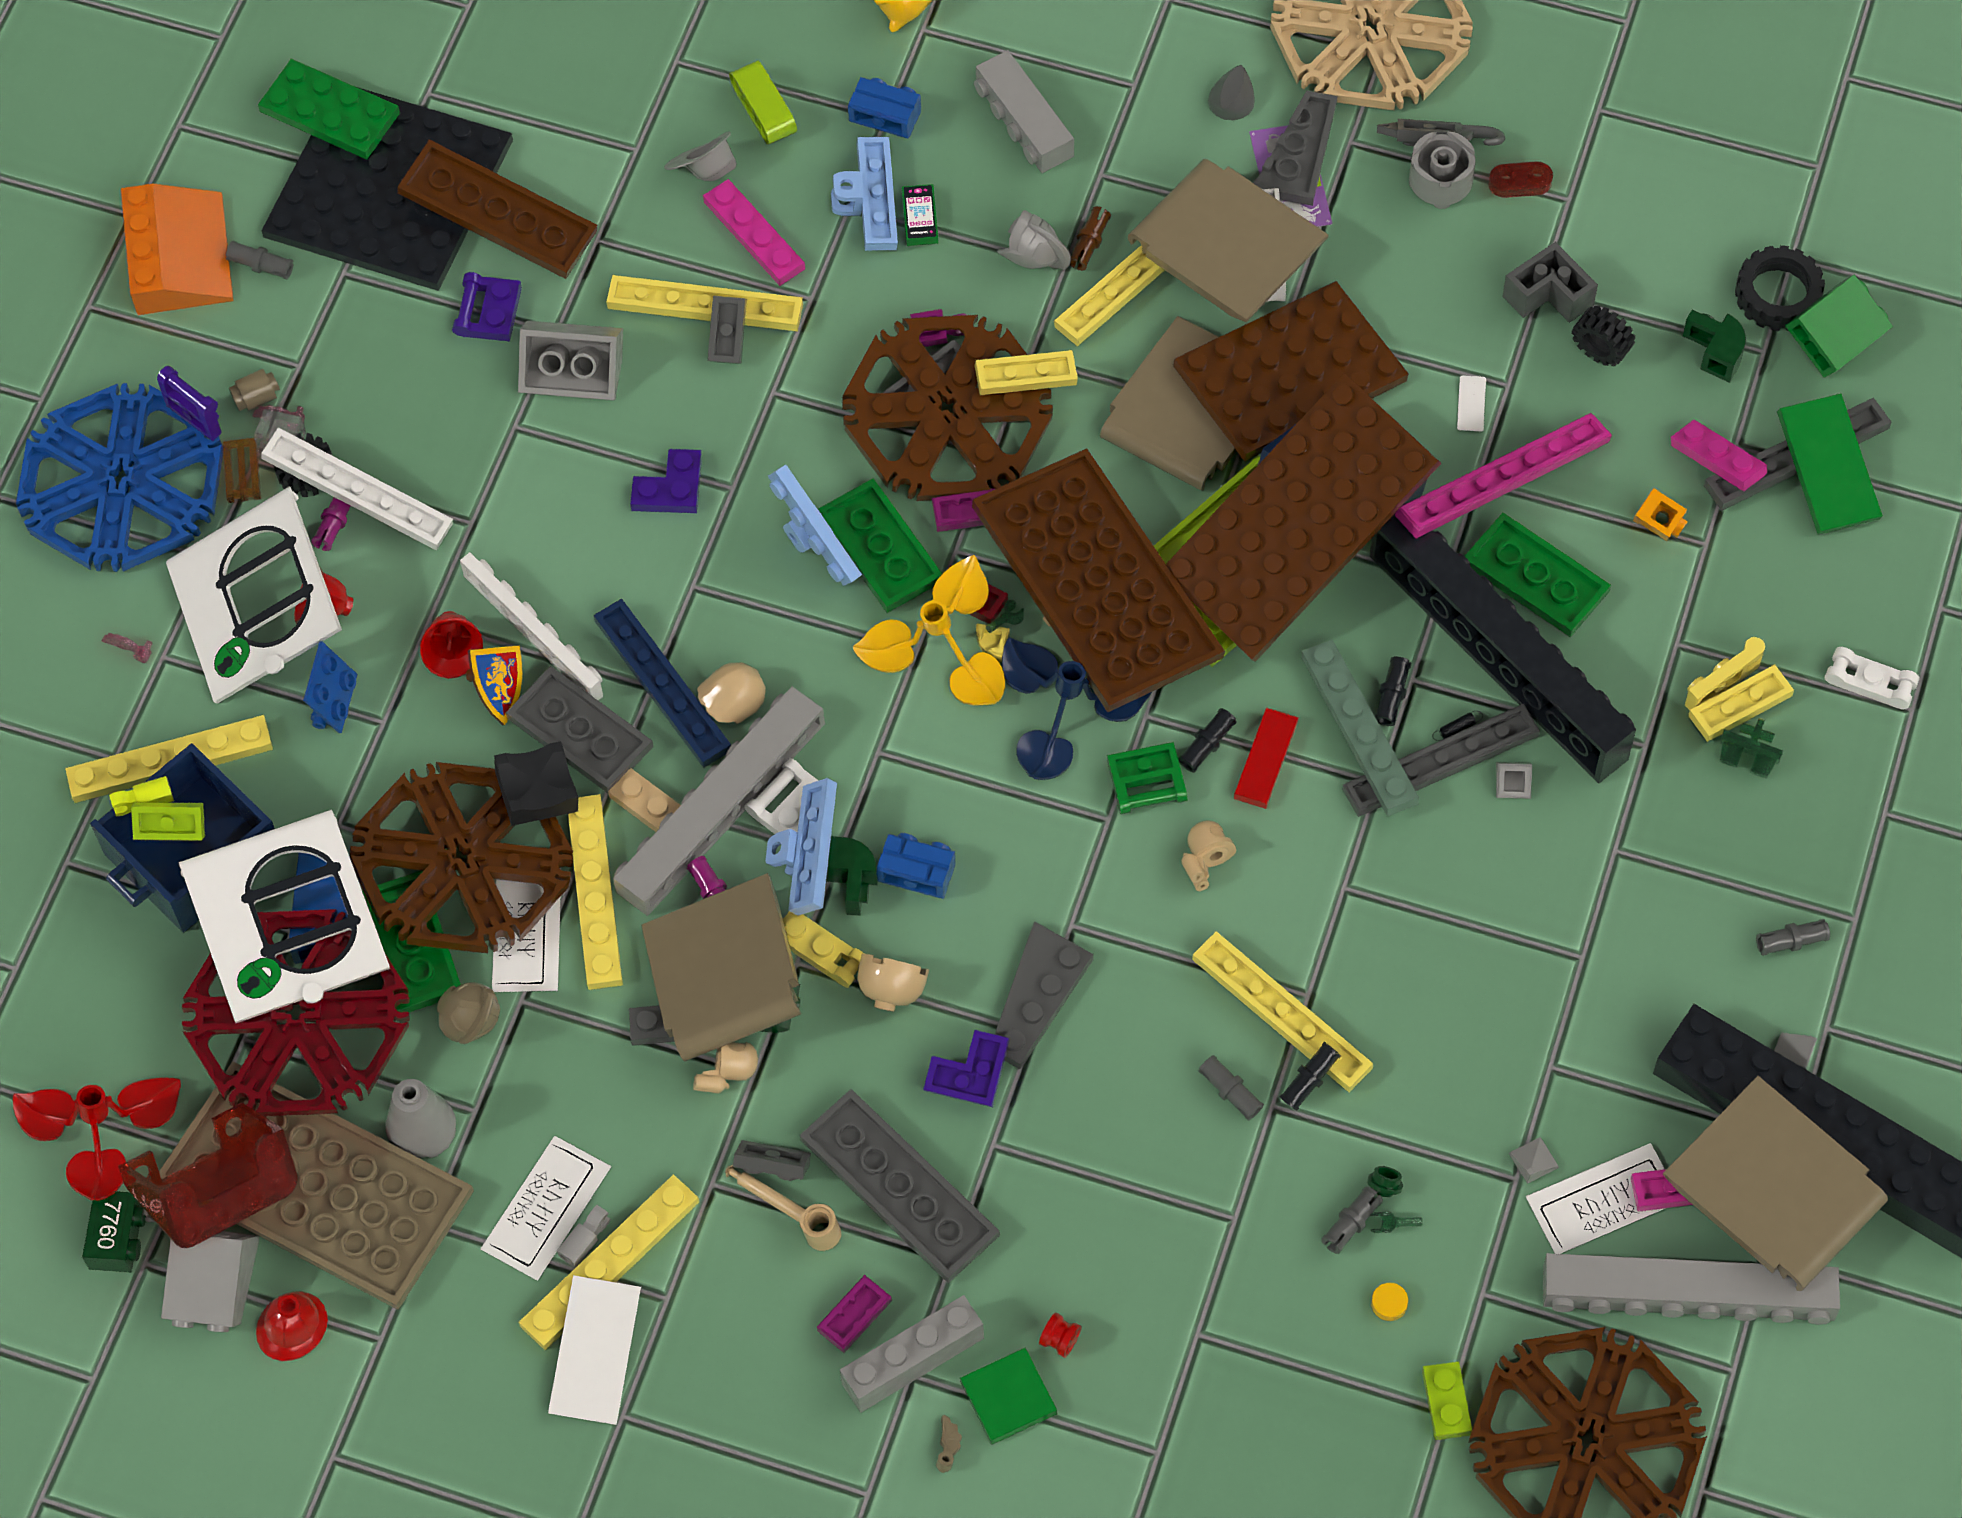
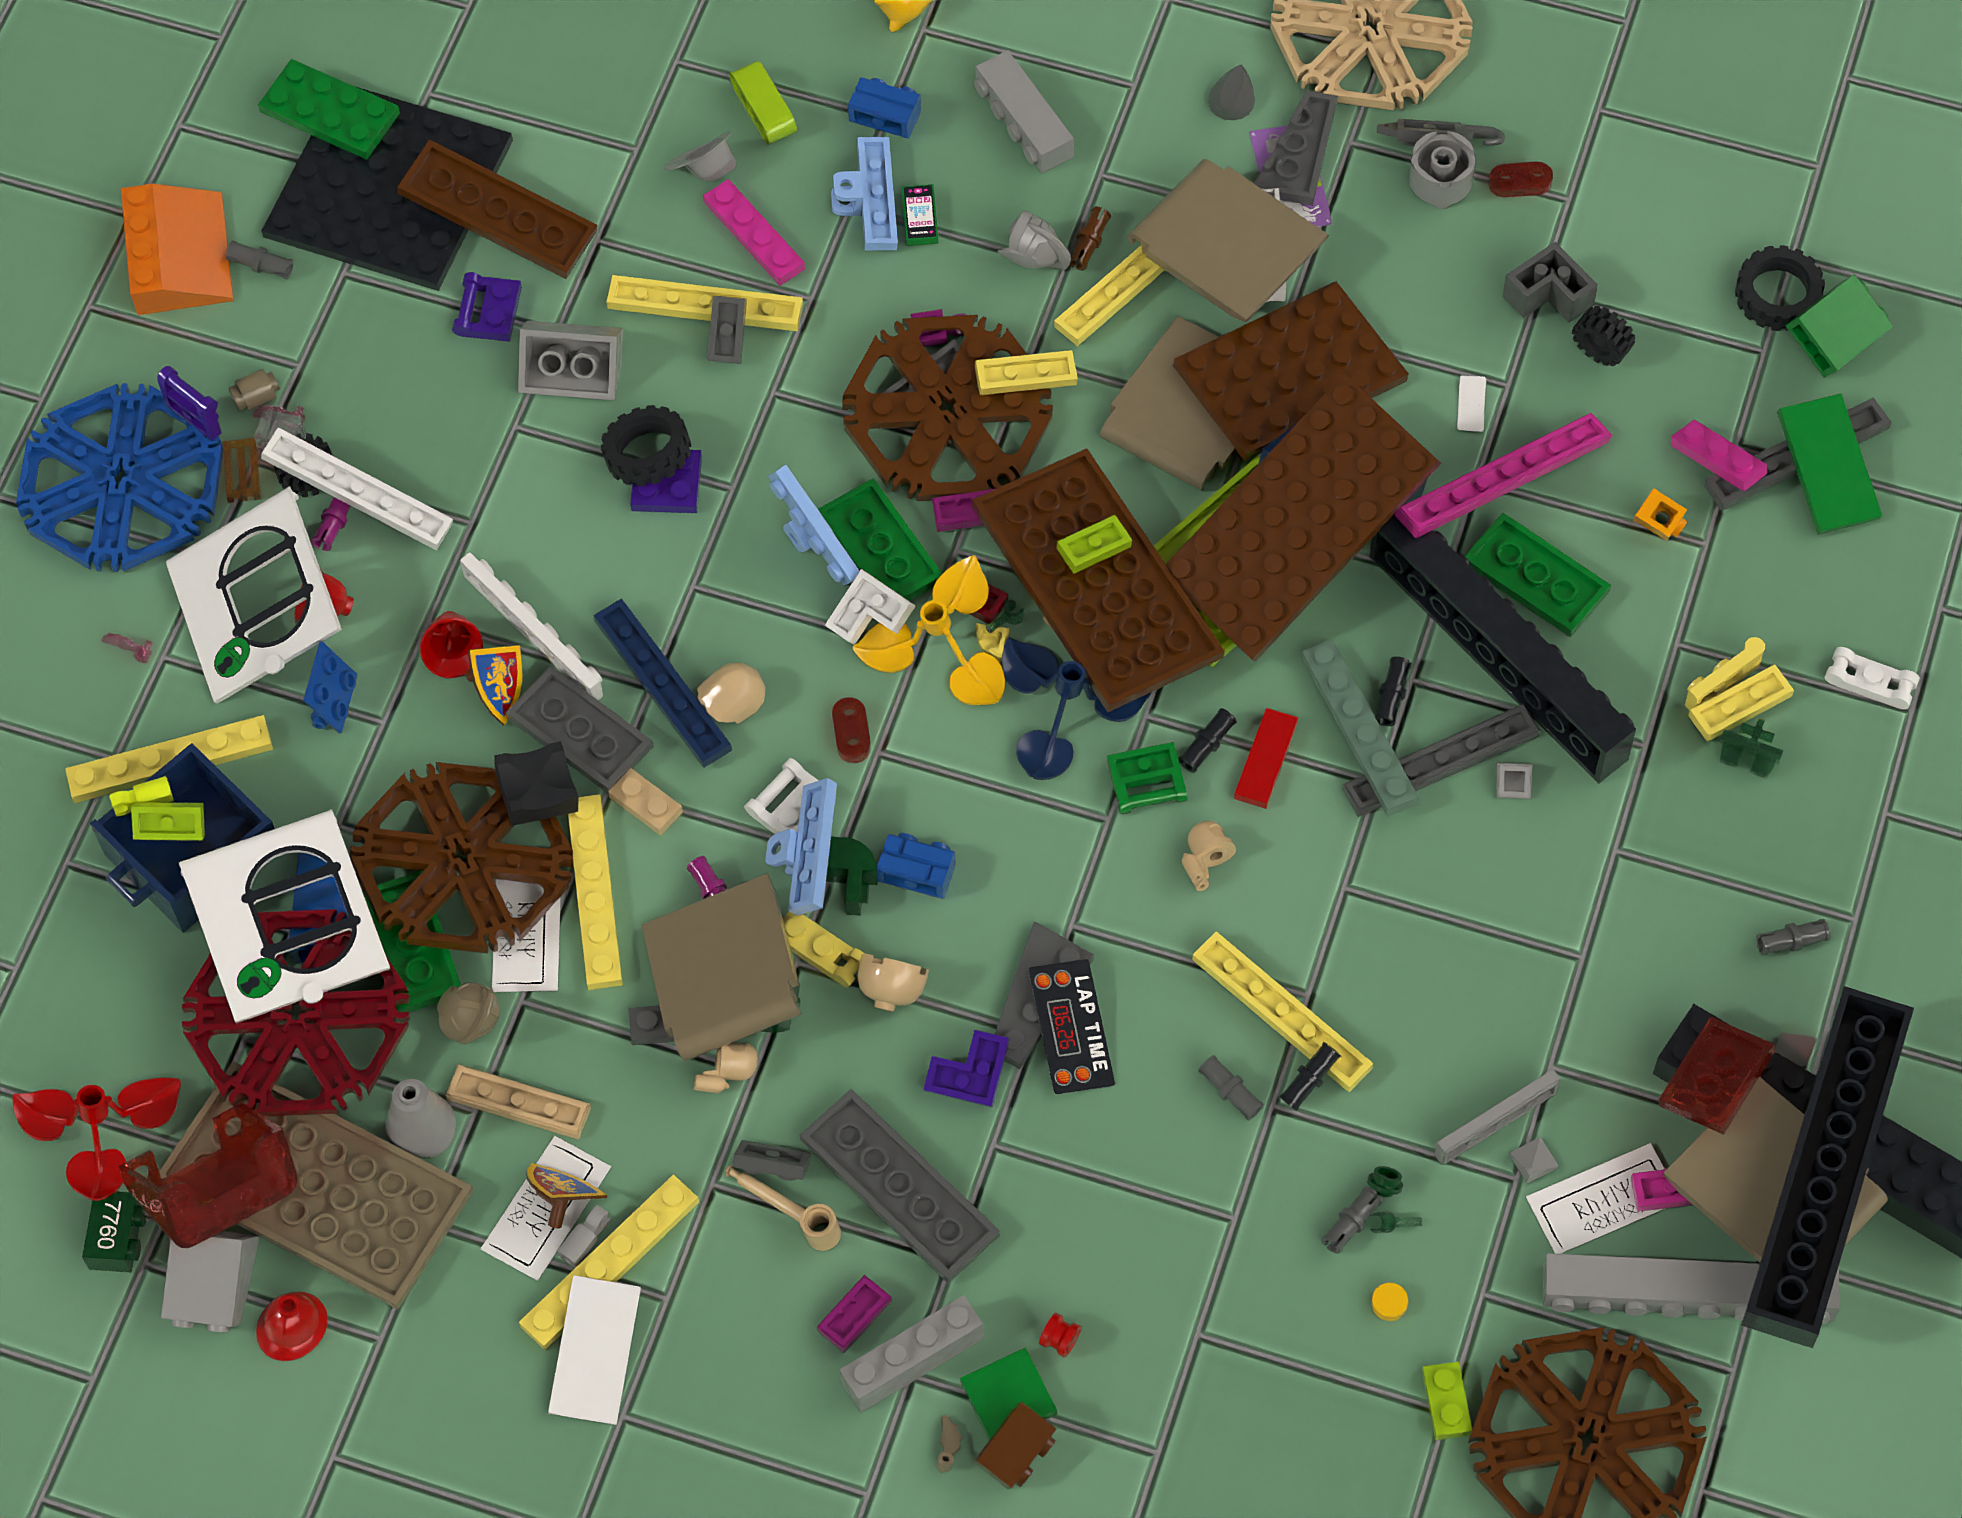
light grey brick [613,686,825,916] -> none
black piece [1432,711,1483,741] -> none
dark green brick [1683,309,1746,383] -> none
none -> tan tile [446,1064,591,1140]
none -> shield [526,1163,607,1229]
none -> black tyre [601,405,691,486]
none -> white plate [825,569,916,645]
none -> clear red plate [832,697,871,763]
none -> reddish brown brick [973,1402,1056,1489]
none -> black sticker [1028,959,1115,1095]
none -> lime plate [1057,515,1132,573]
none -> light grey tile [1435,1069,1560,1165]
none -> clear red plate [1659,1017,1775,1135]
none -> black brick [1741,986,1914,1349]

